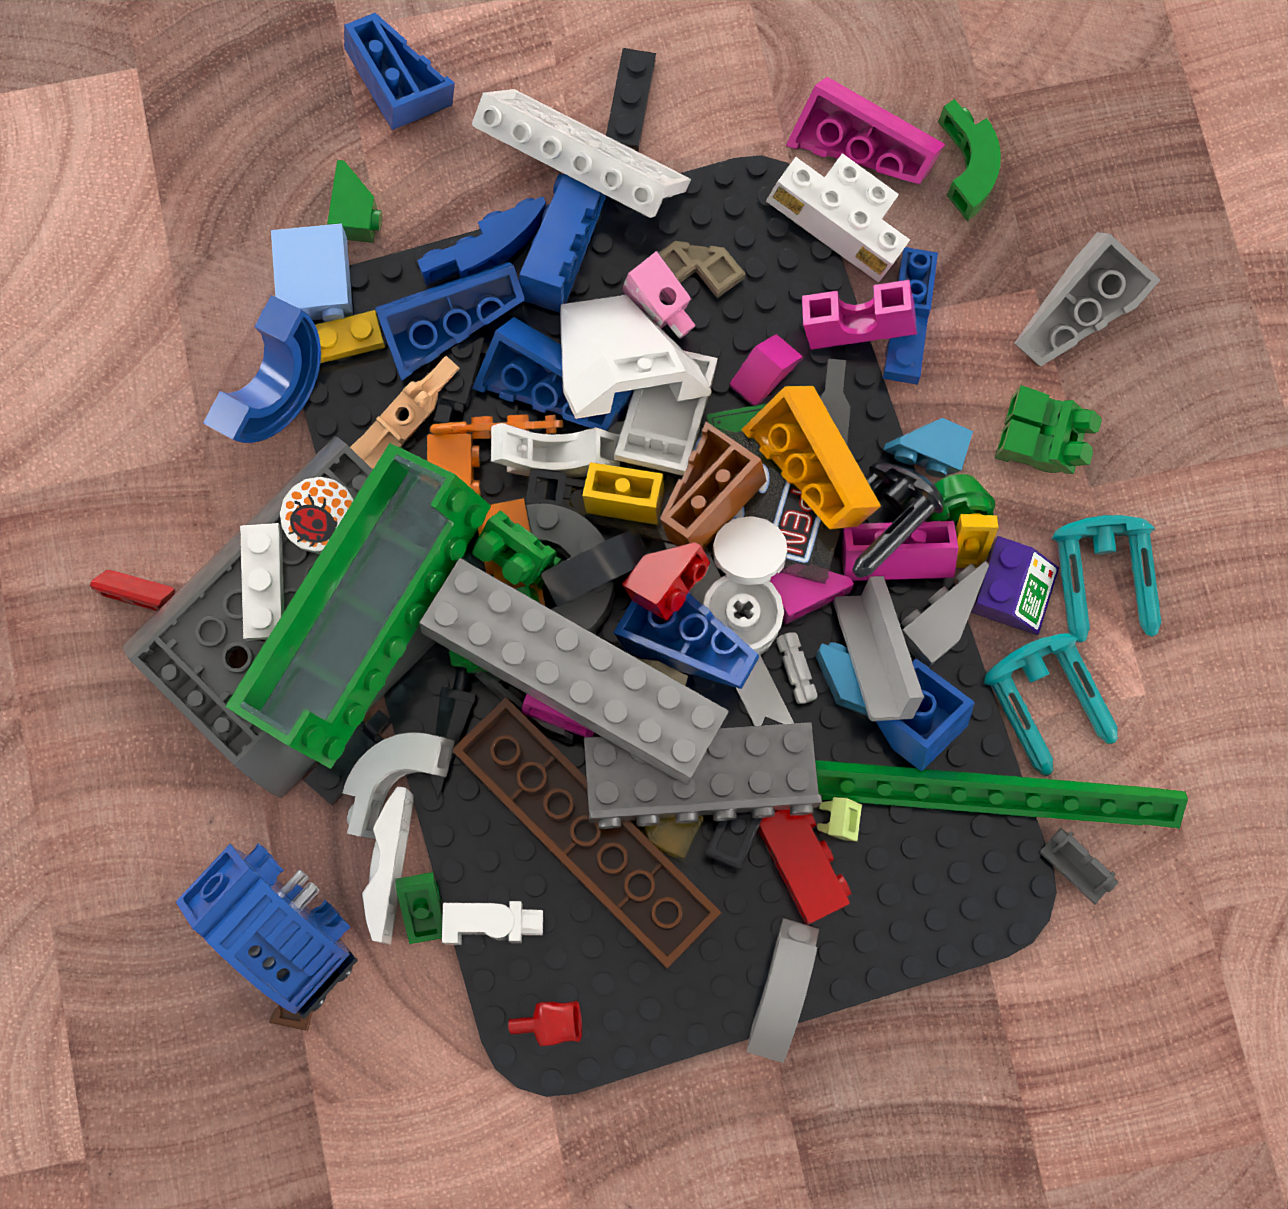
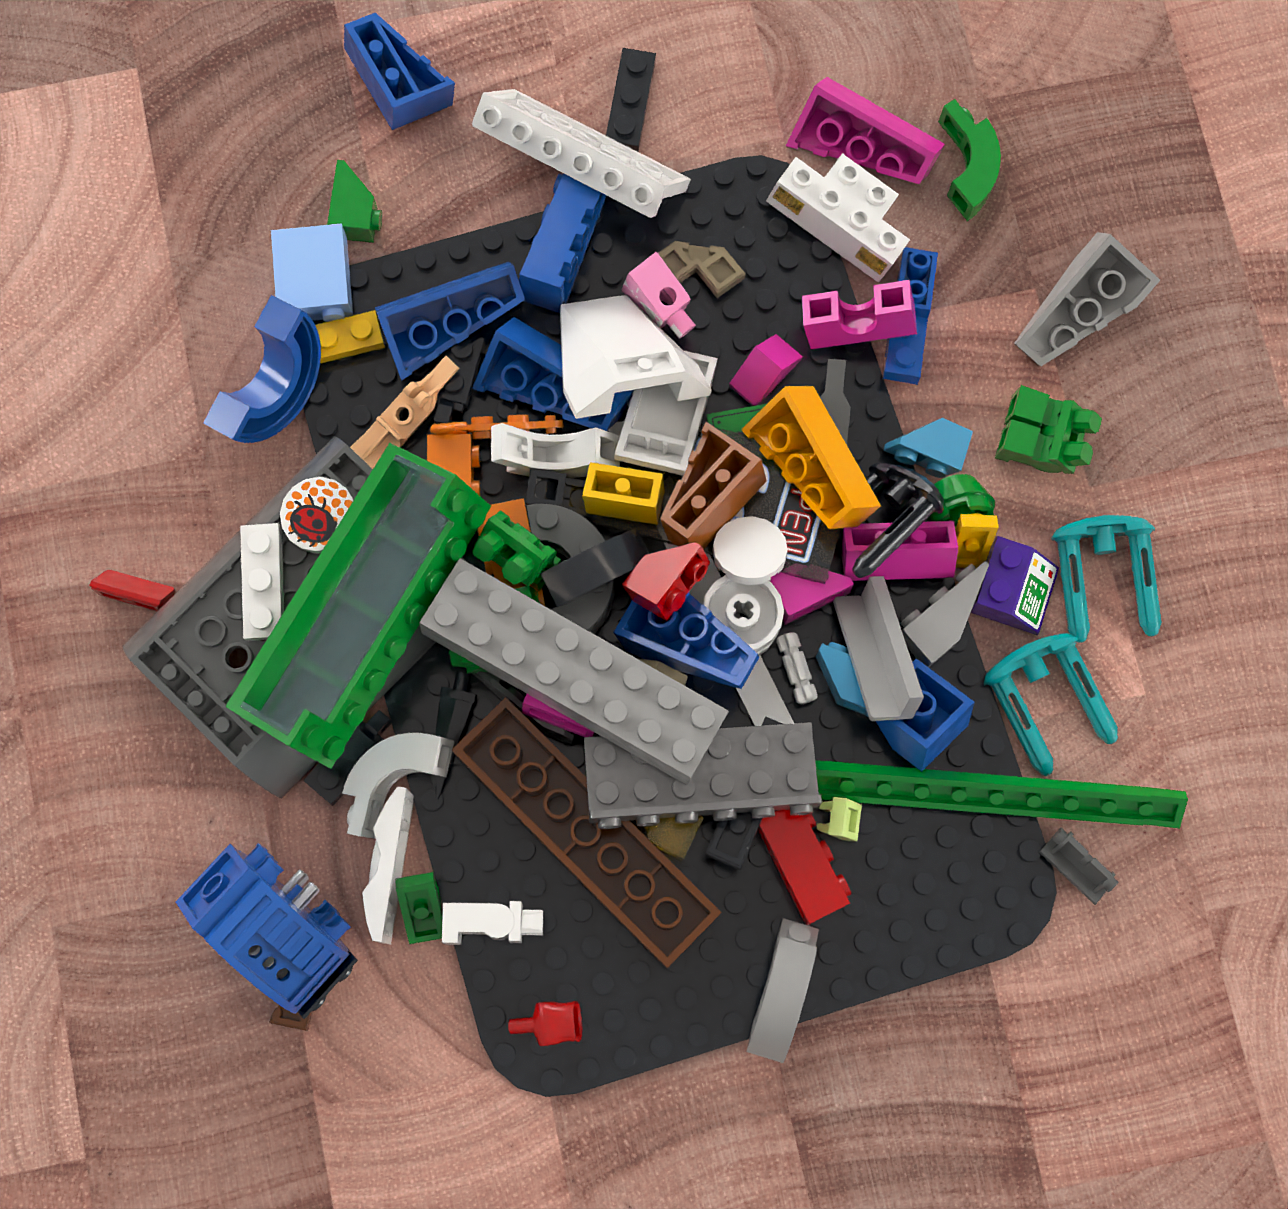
blue slope [417,196,546,286] -> none

